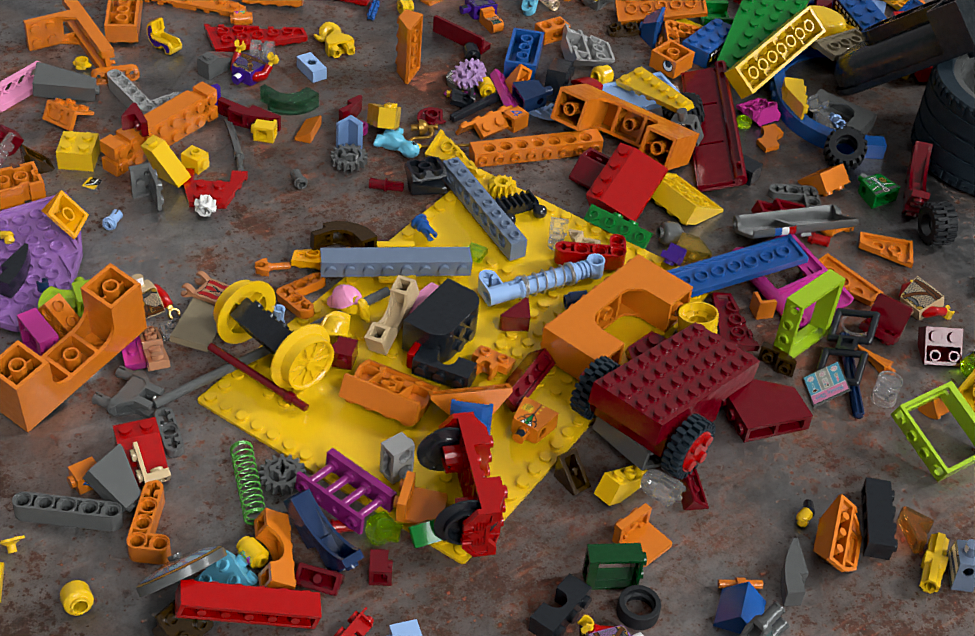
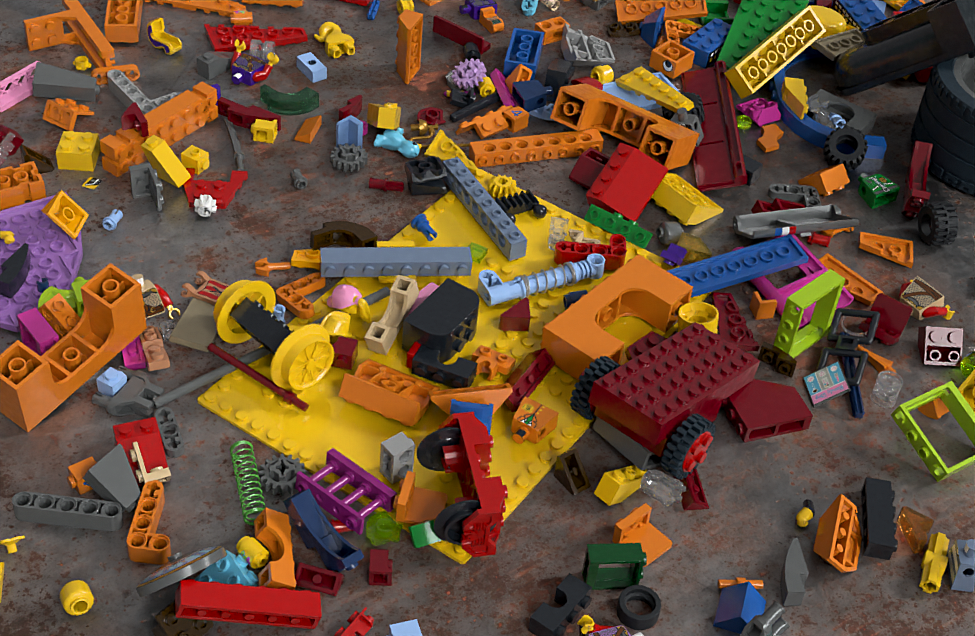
none -> light blue brick [96,367,127,397]

